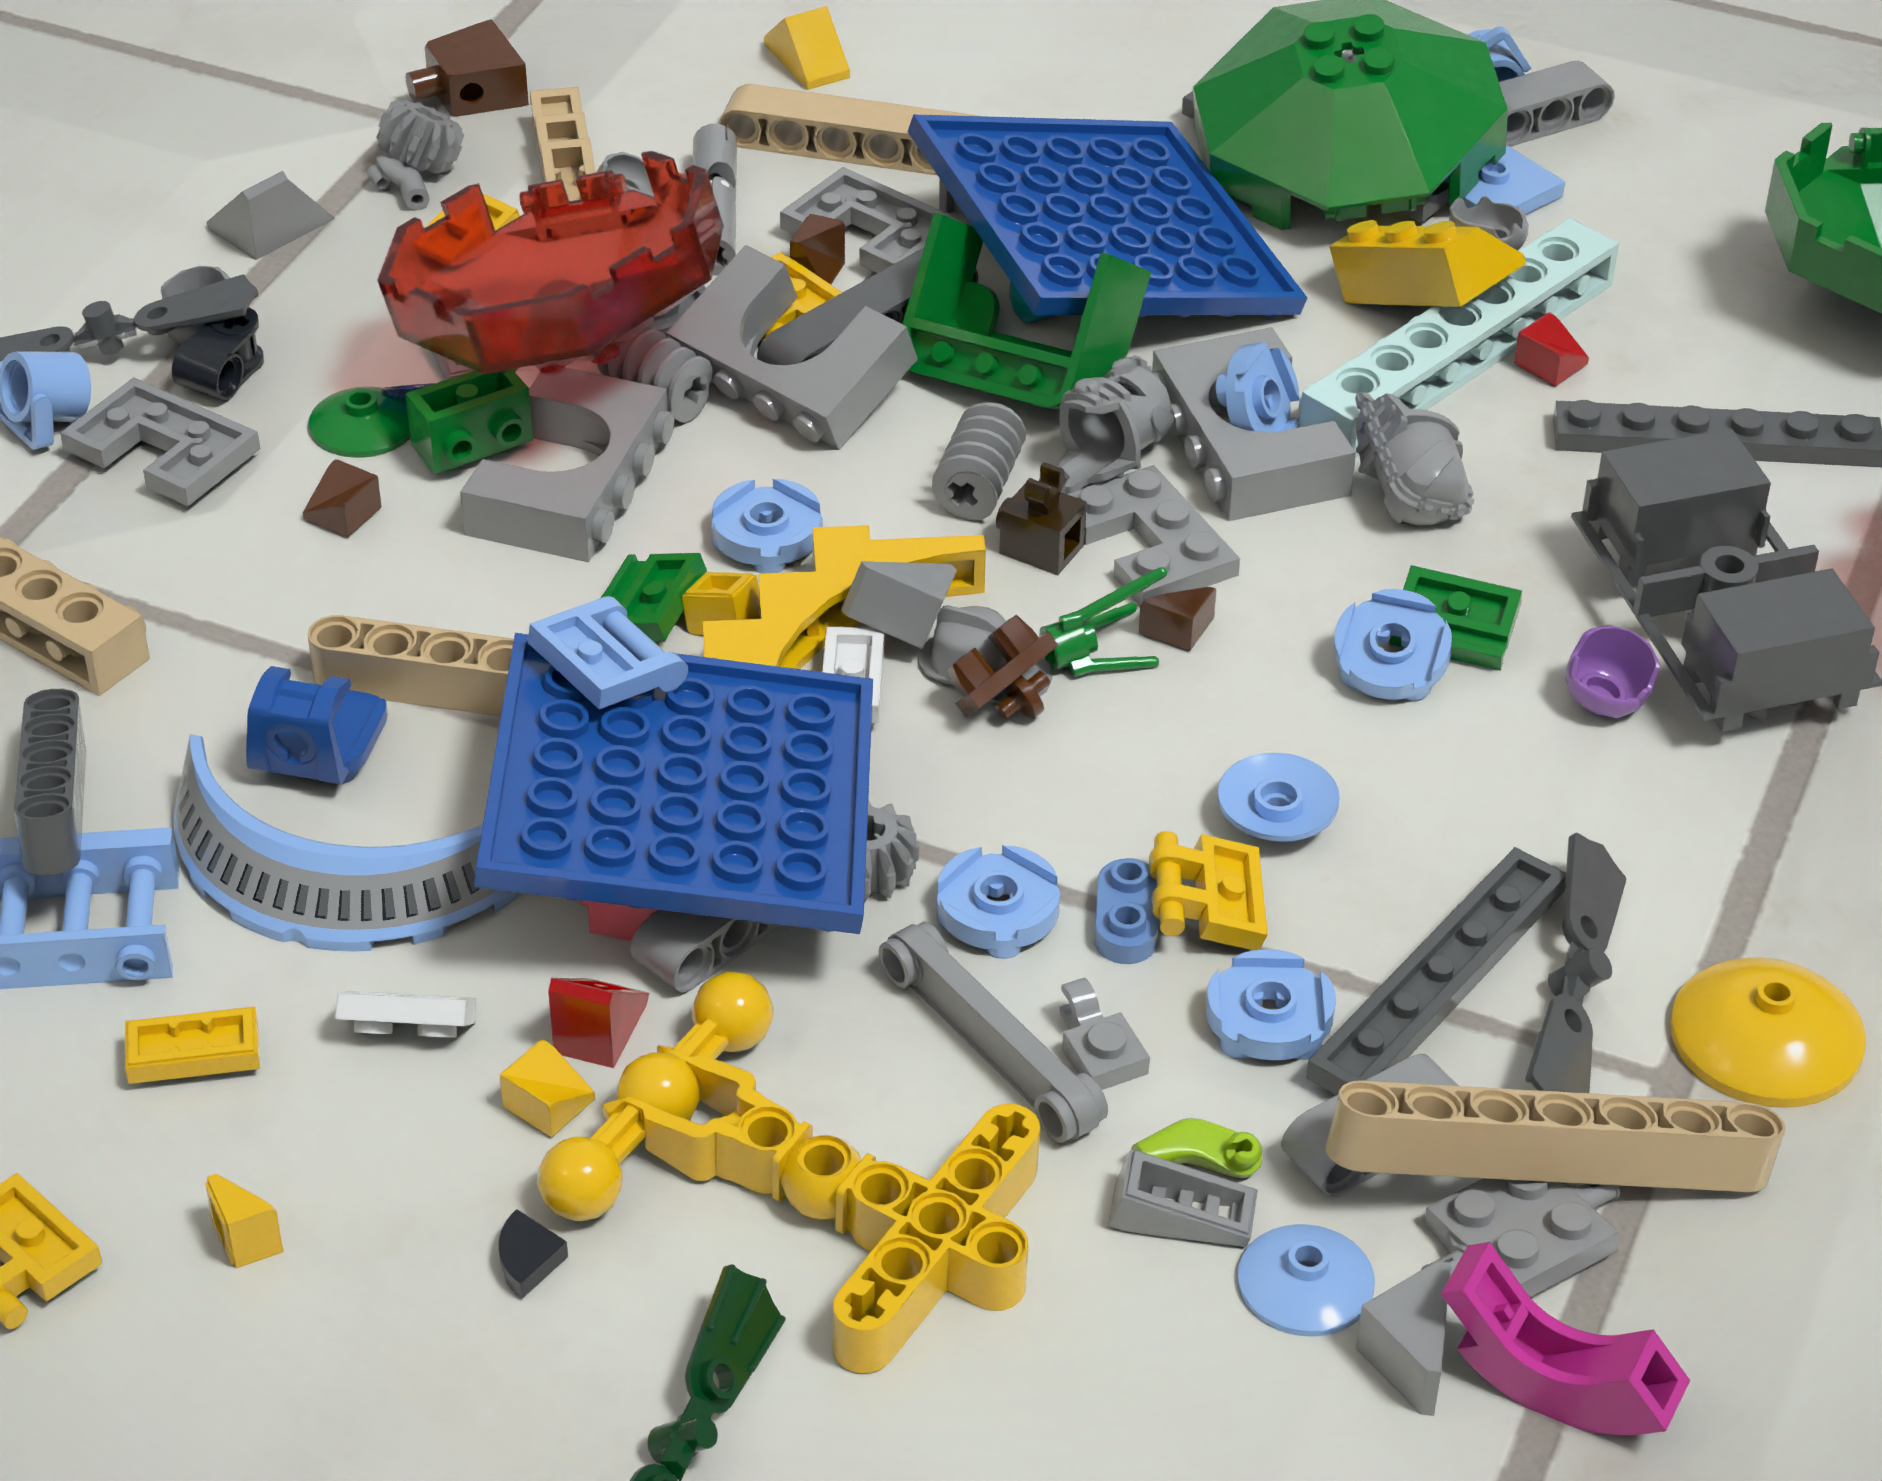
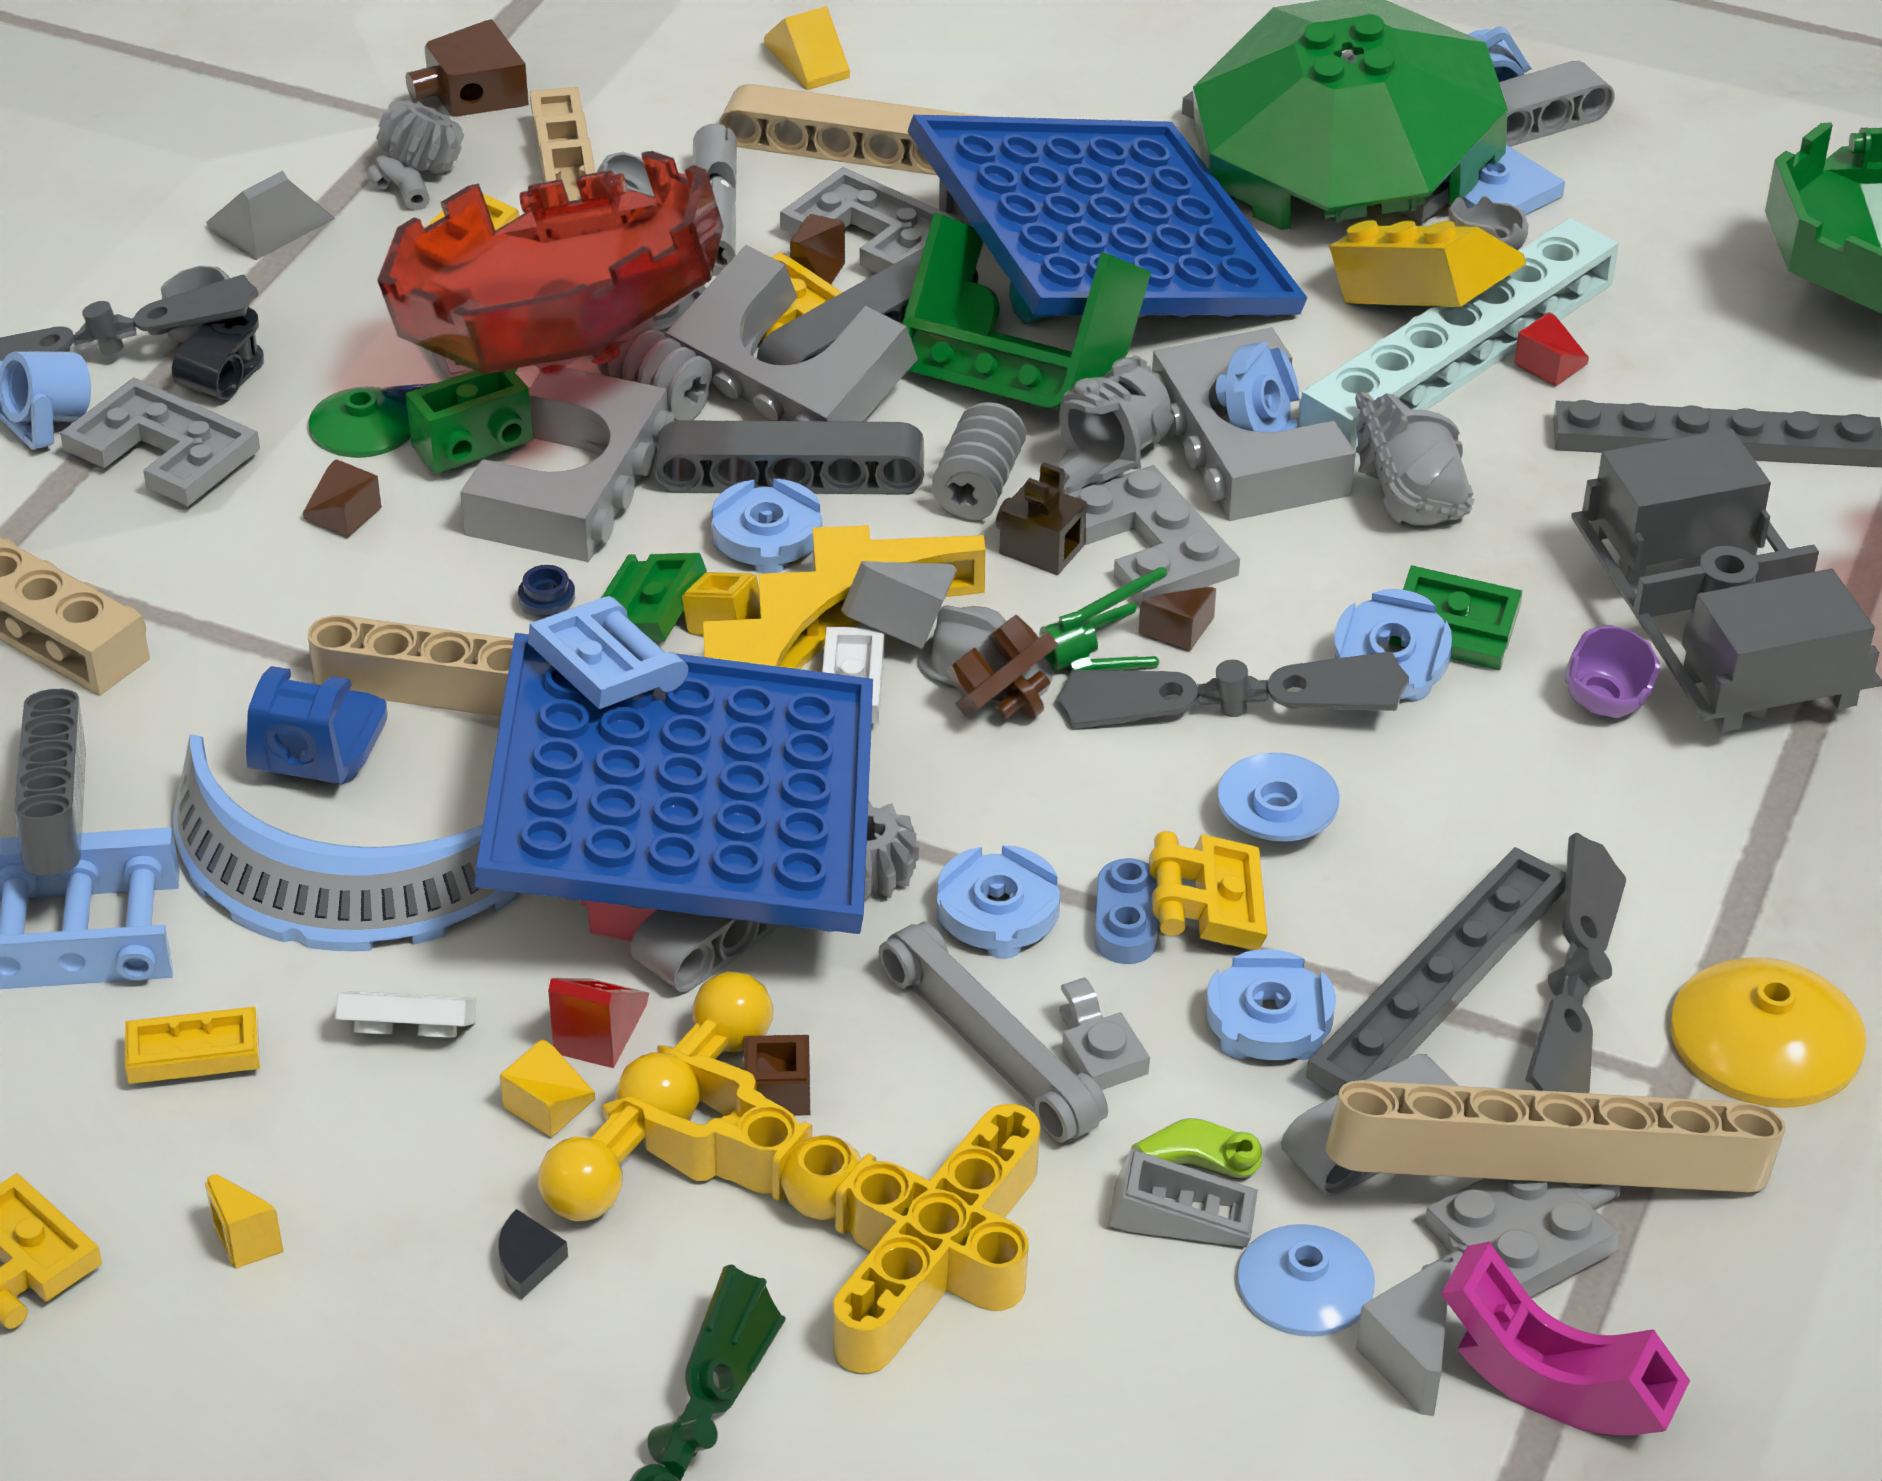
none -> dark blue plate [518,565,575,616]
none -> dark grey beam [654,420,924,495]
none -> reddish brown slope [744,1035,811,1116]
none -> dark grey piece [1058,652,1409,729]

